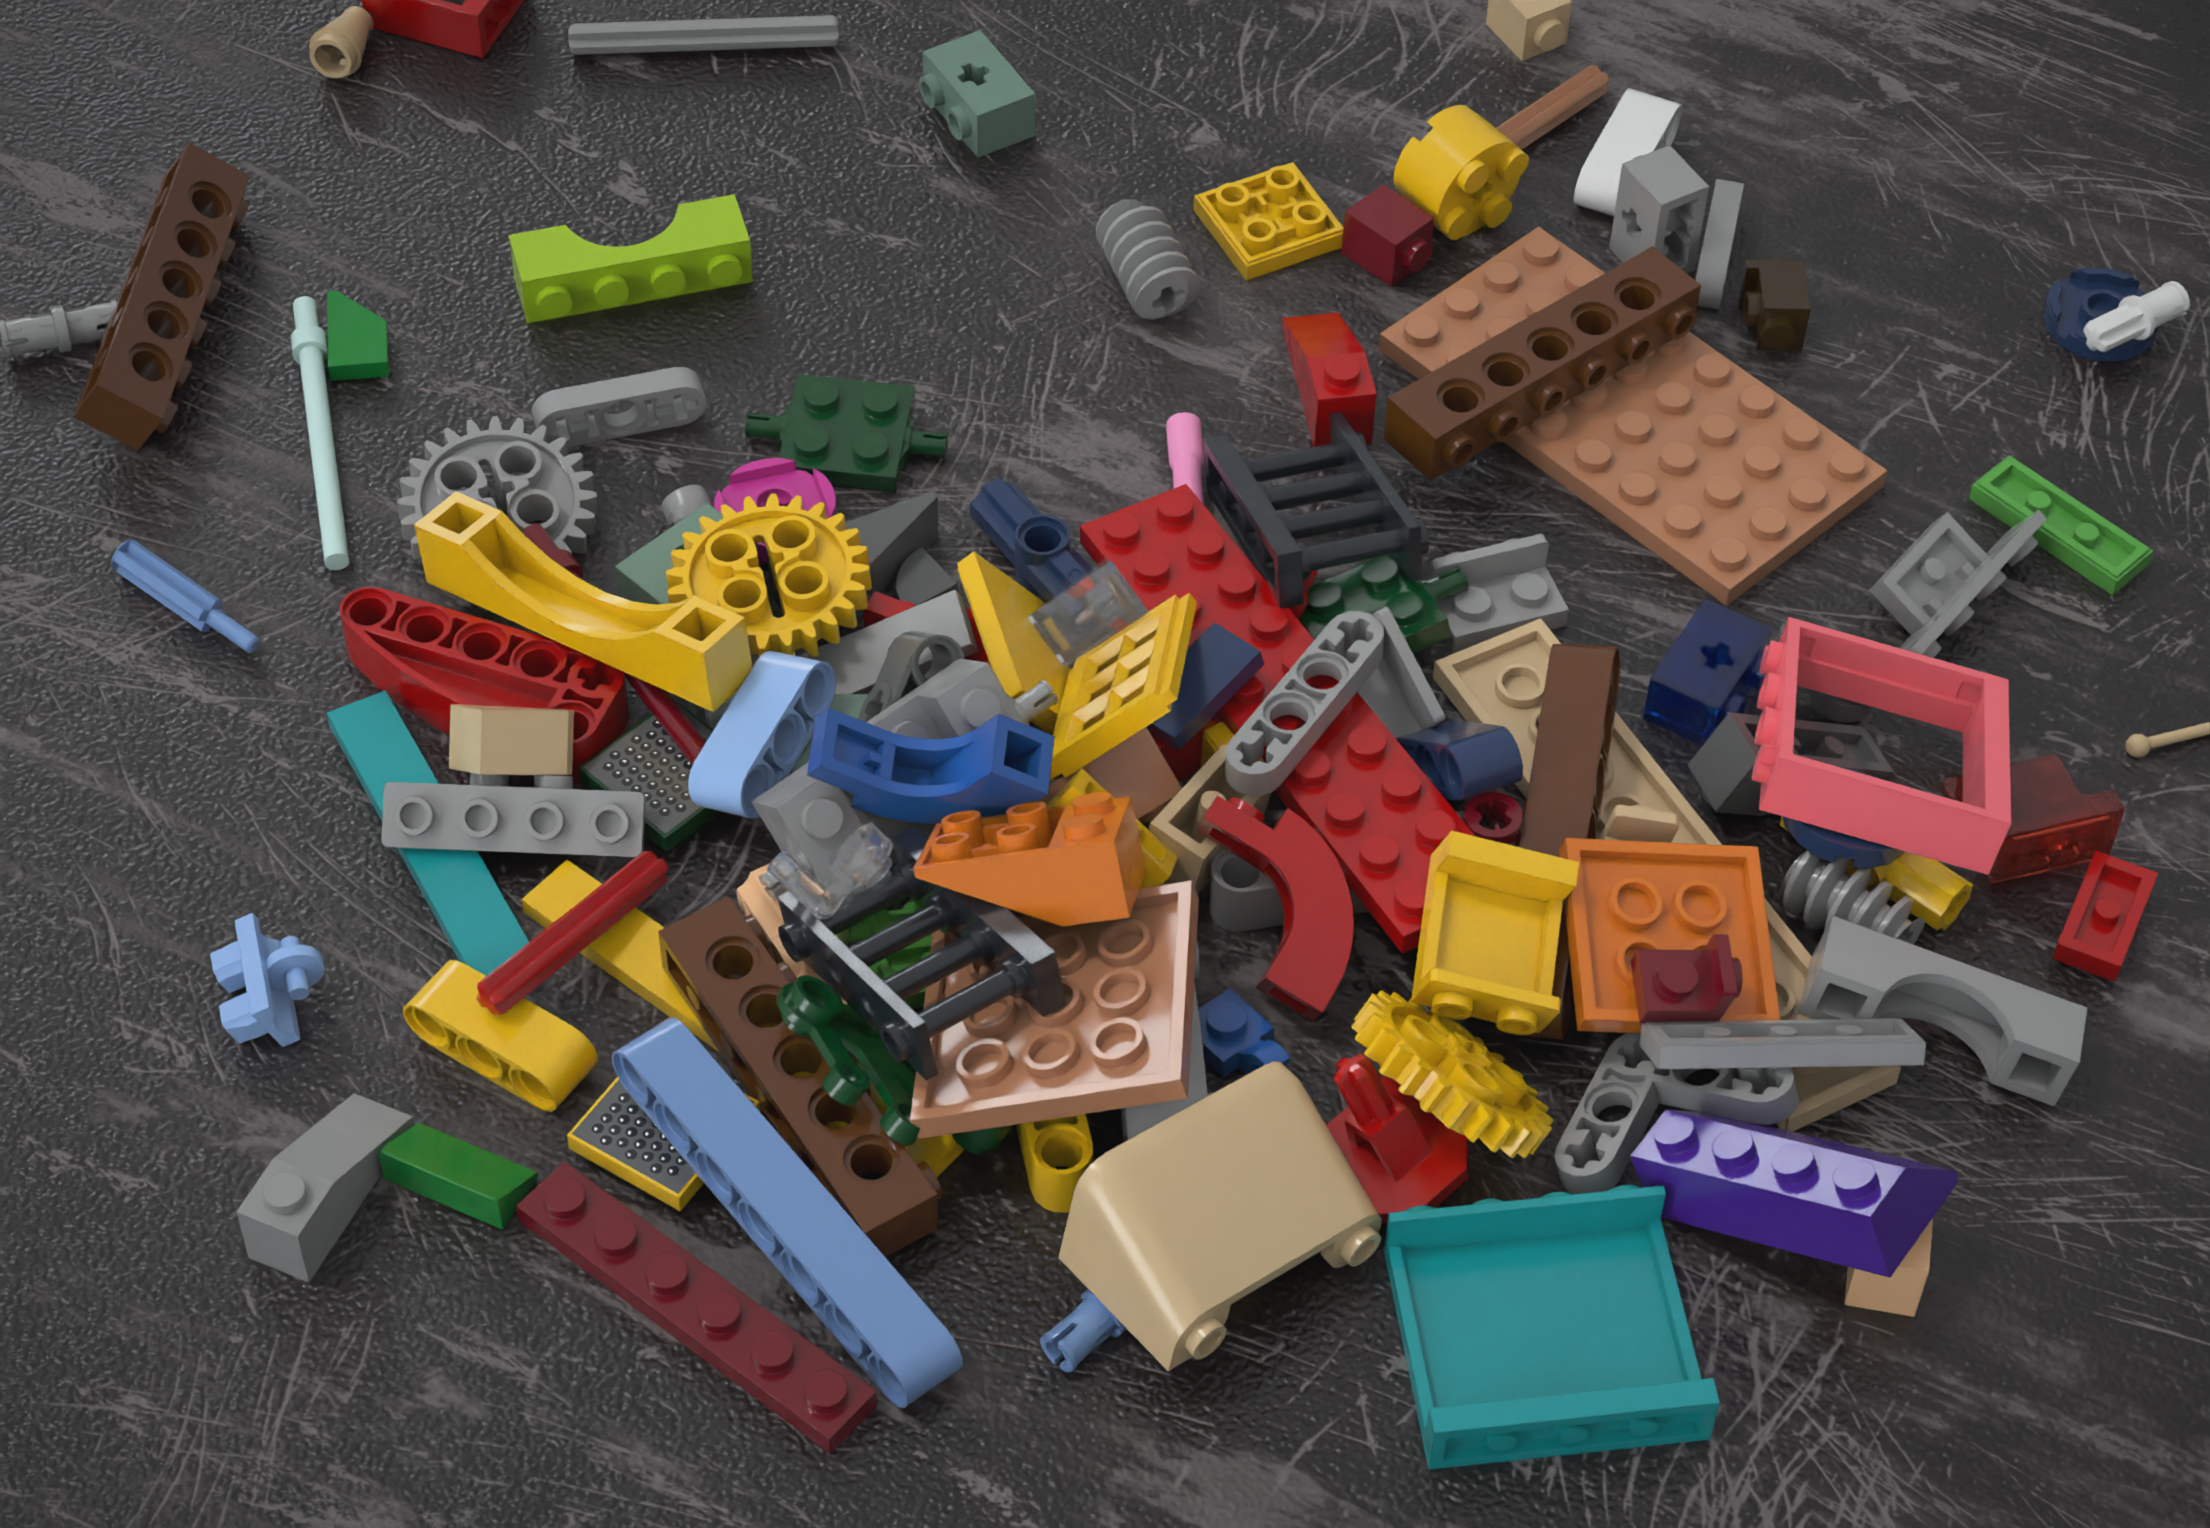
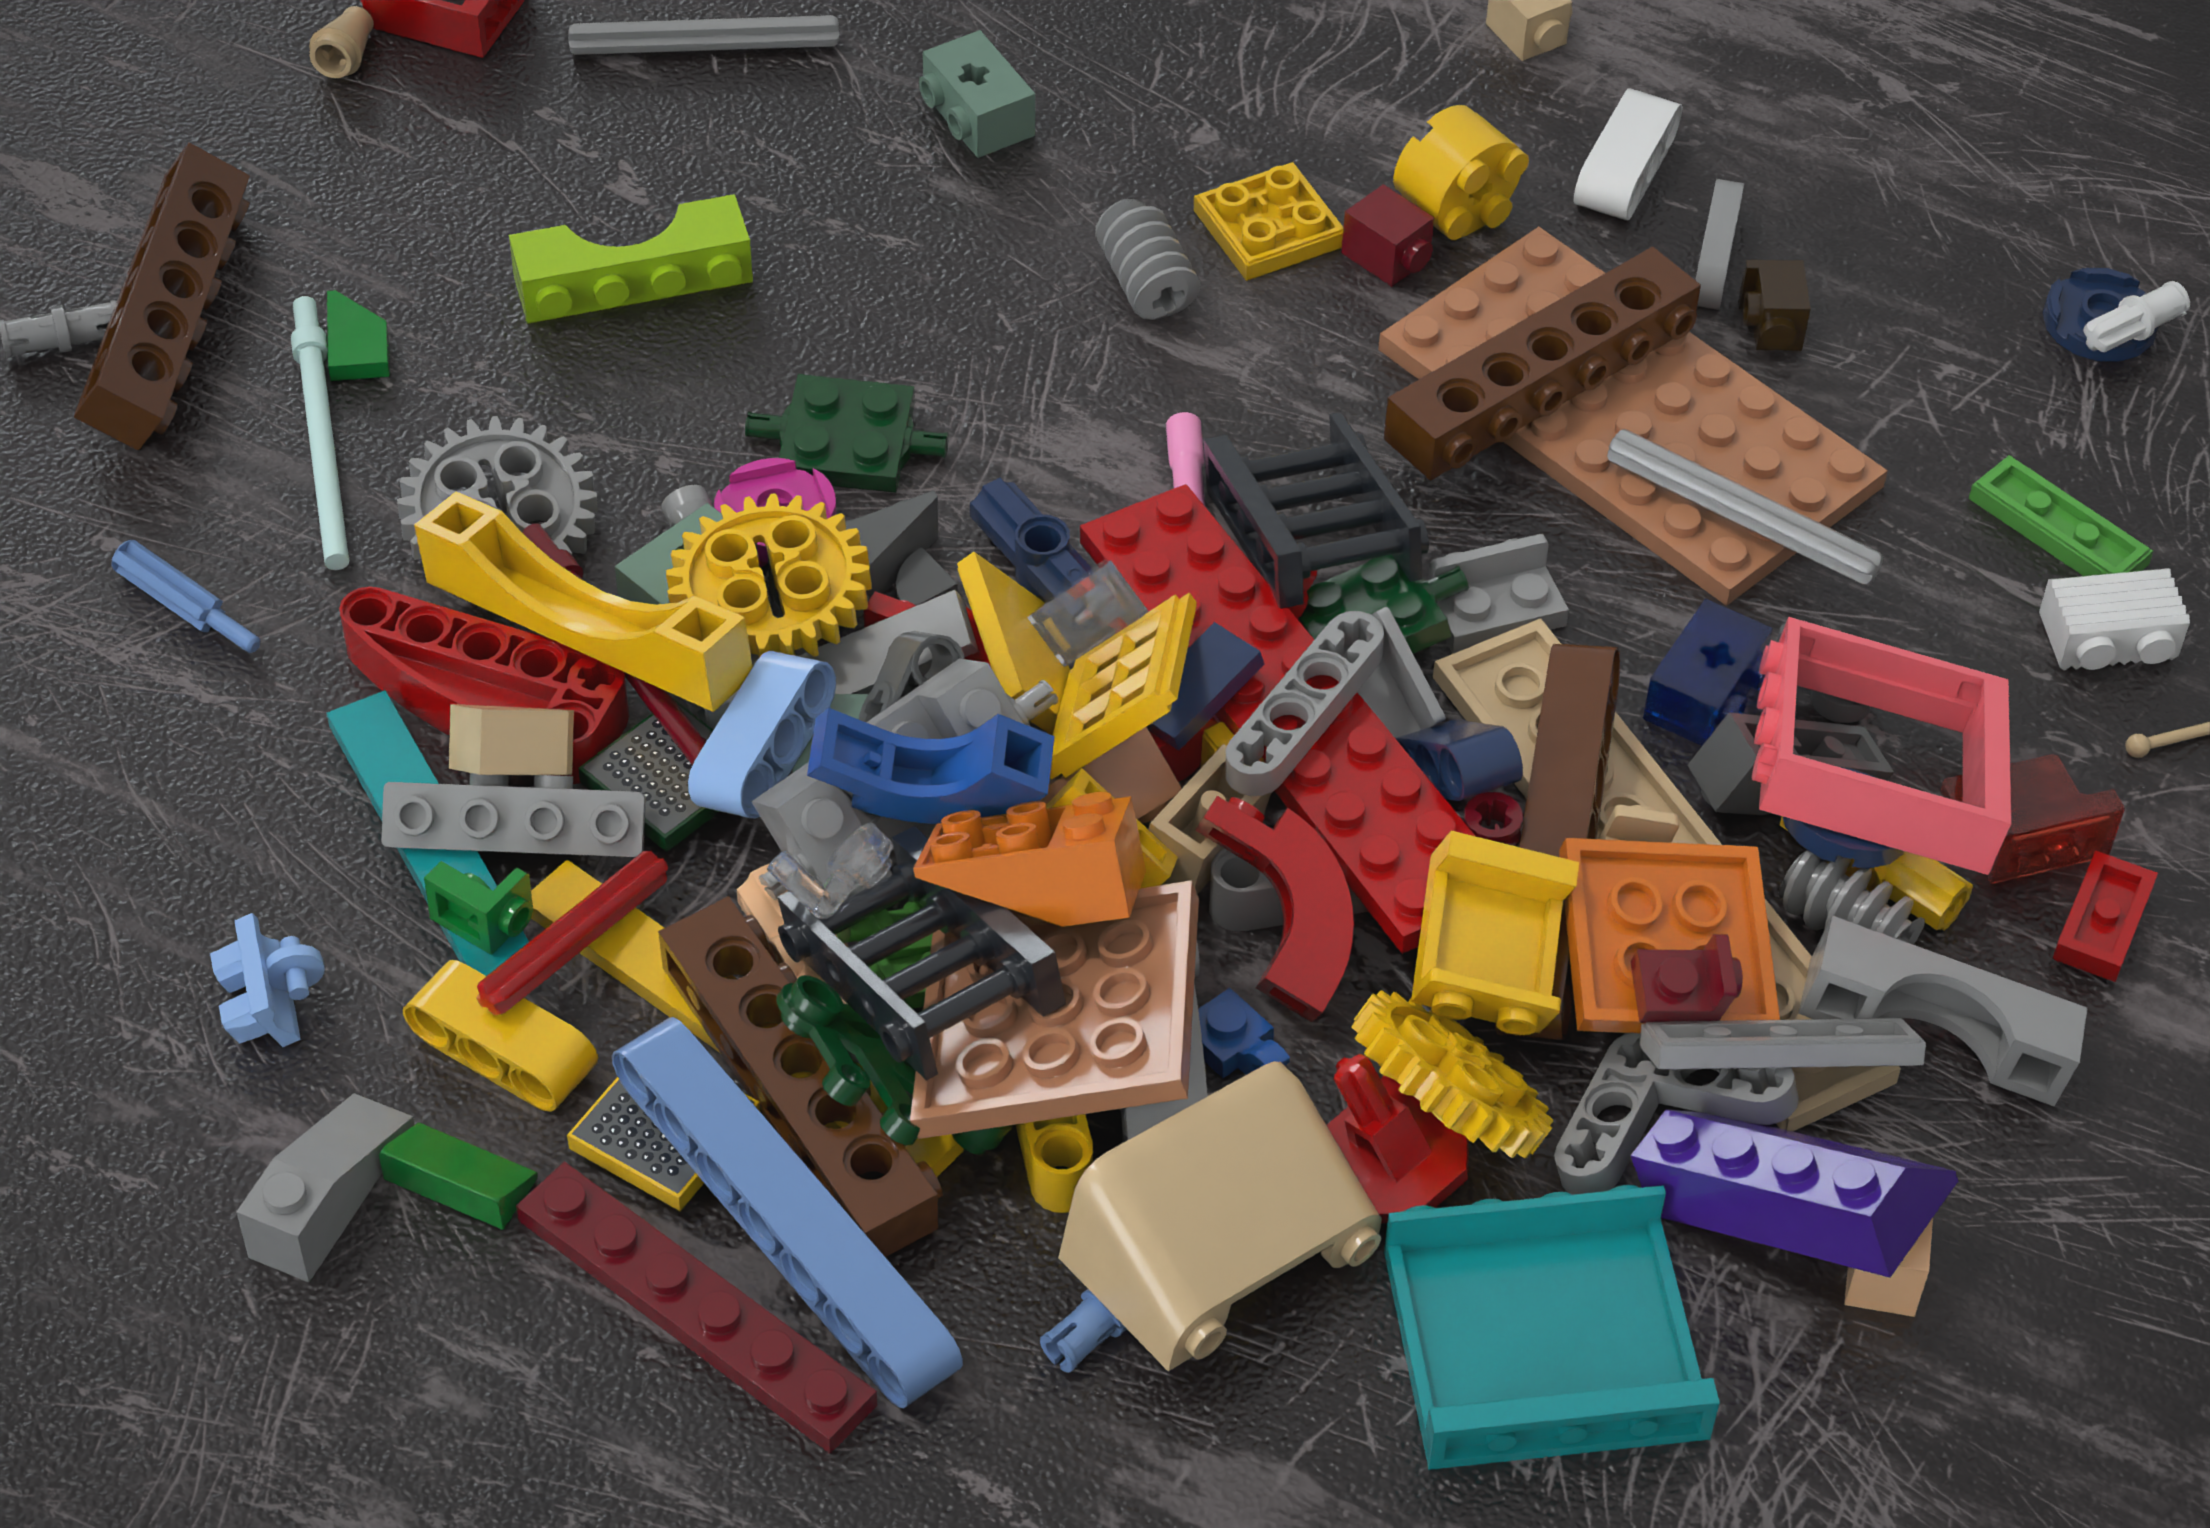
light grey beam [531,367,707,447] -> none
red slope [1282,312,1377,447] -> none
nougat axle [1496,65,1610,150] -> none
light grey brick [1609,145,1709,274] -> none
light grey bracket [1869,509,2047,658] -> none
none -> green bracket [424,861,533,955]
none -> light grey axle [1607,429,1883,585]
none -> white brick [2039,568,2190,671]

